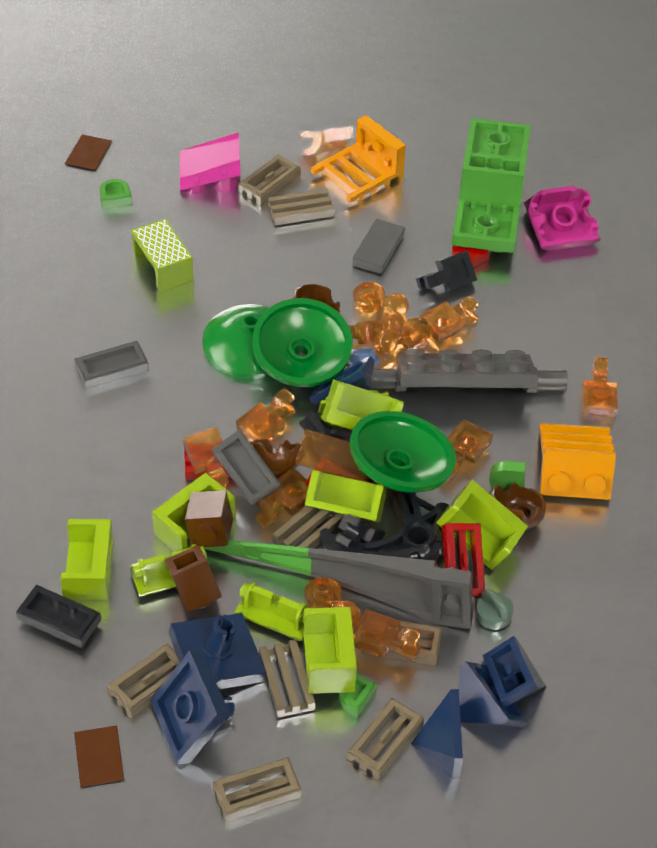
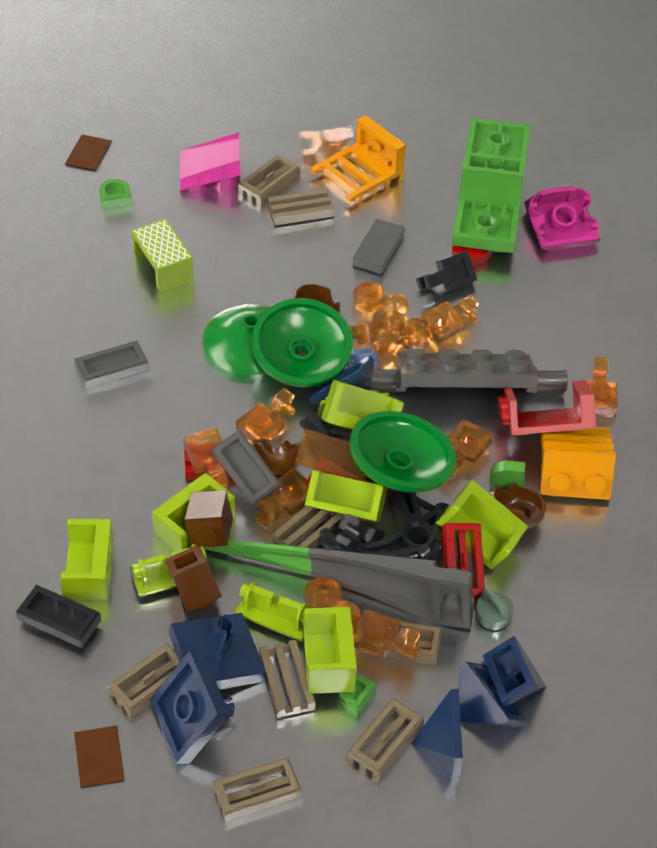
none -> red panel [498,380,596,435]

